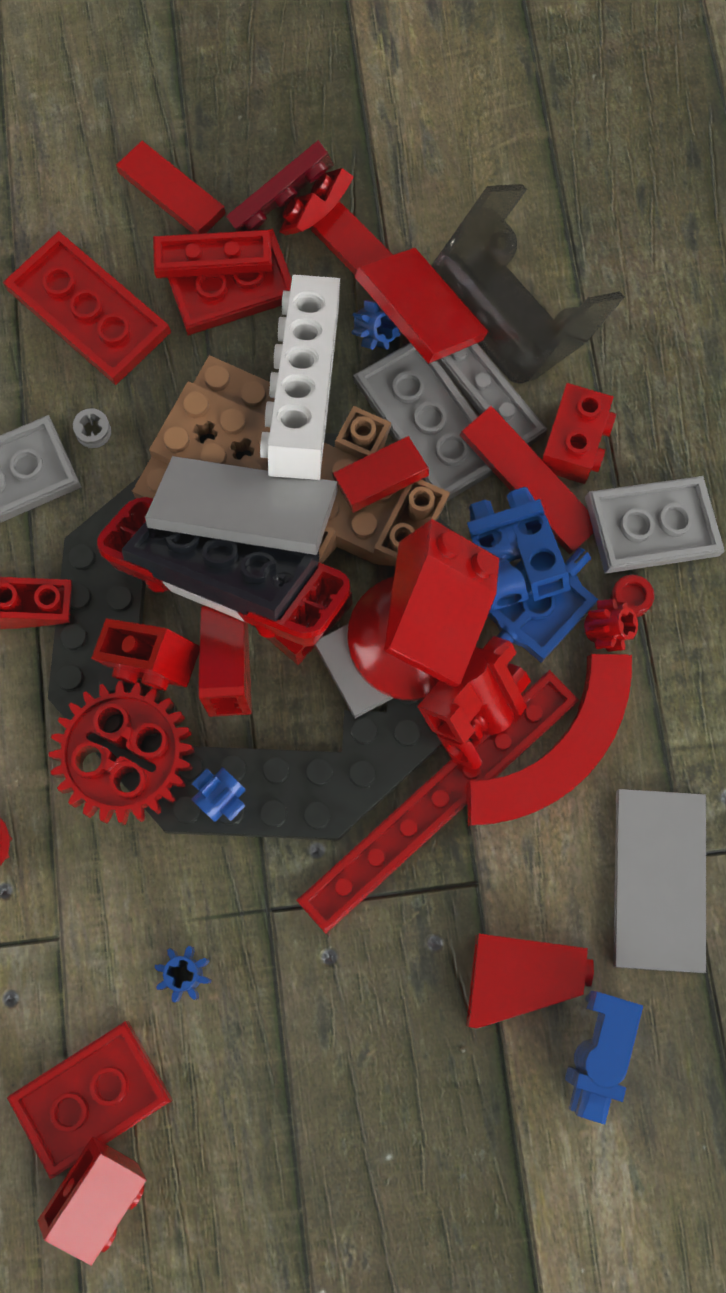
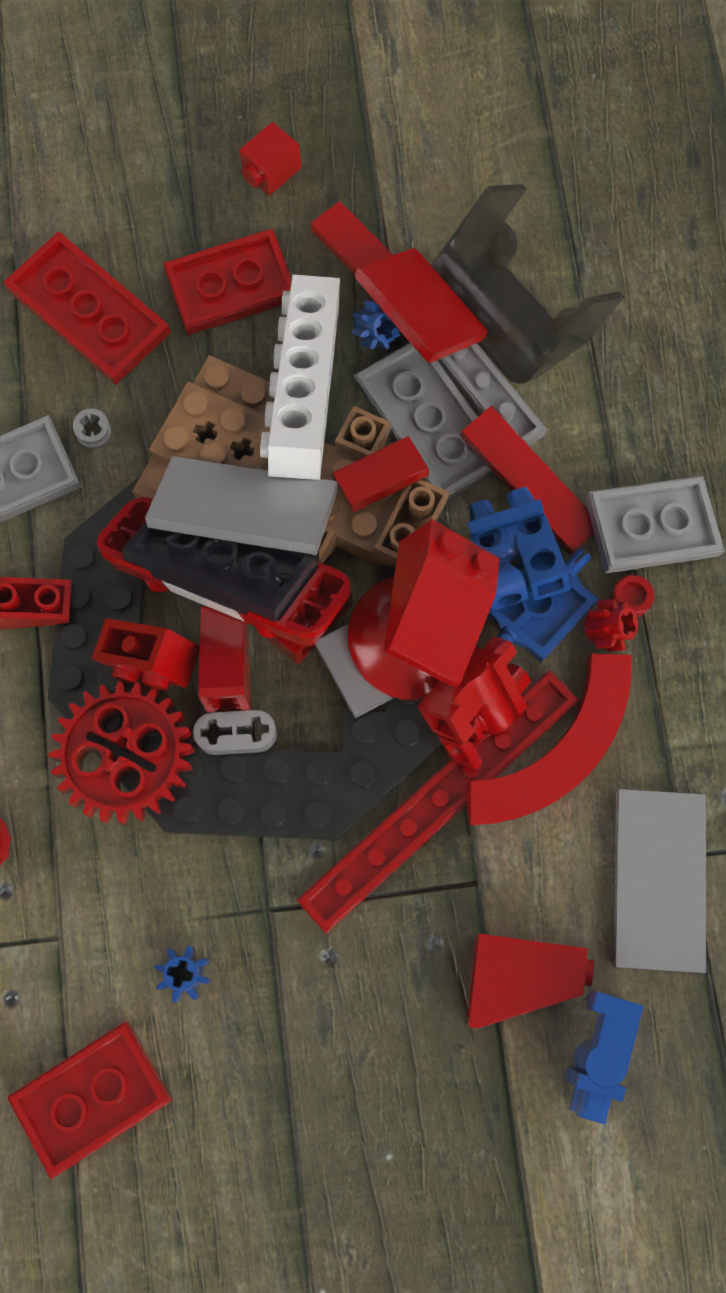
brick [37,1137,147,1266] -> none
red tile [116,141,226,234] -> none
red tile [153,230,273,278] -> none
blue gear [191,767,246,822] -> none
dark red wing [226,140,334,231] -> none
red slope [279,168,354,236] -> none
red brick [542,383,617,484] -> none
none -> light grey beam [193,710,277,755]
none -> red brick [239,121,301,196]

